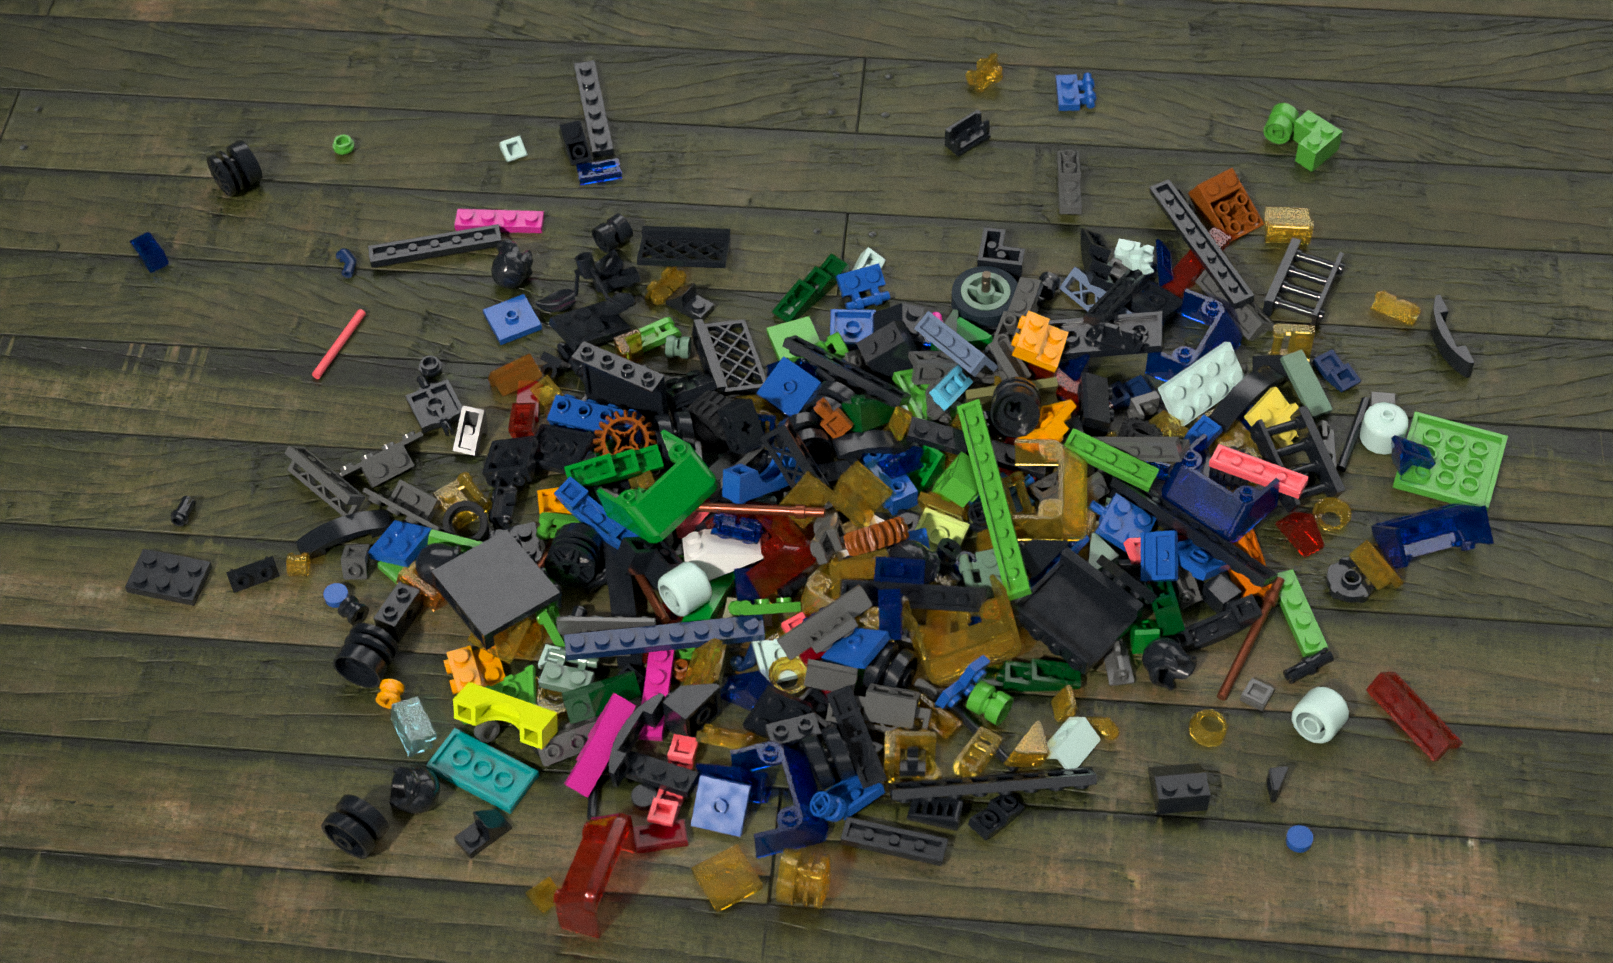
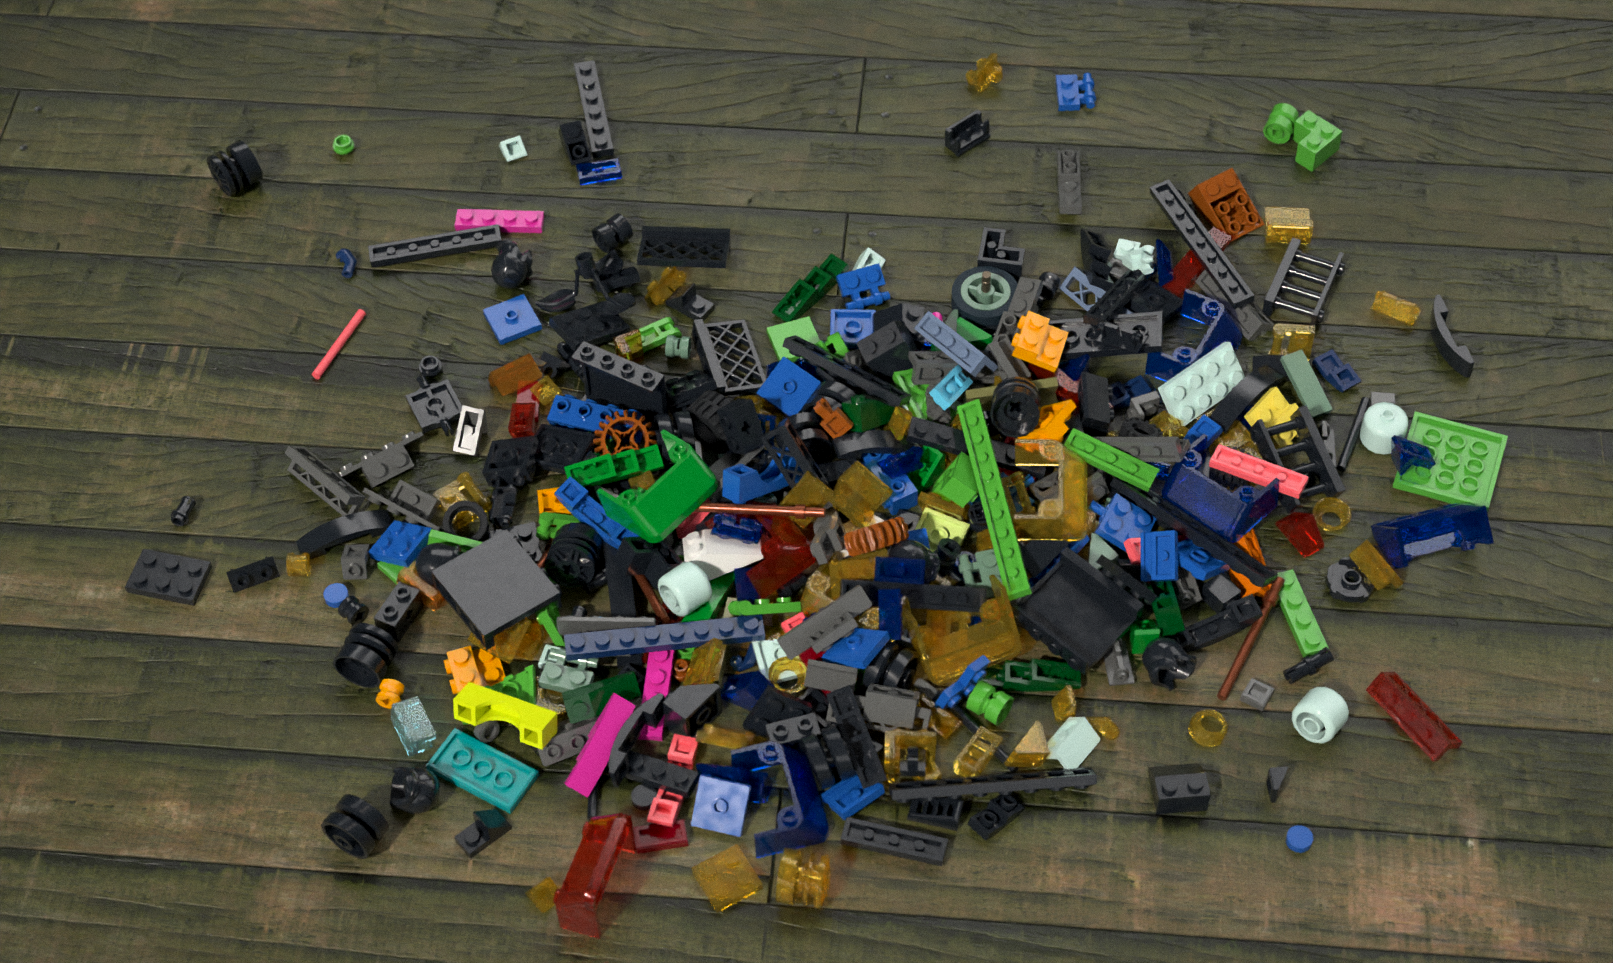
clear blue slope [130,232,169,273] -> none
blue wheel [810,791,846,822] -> none

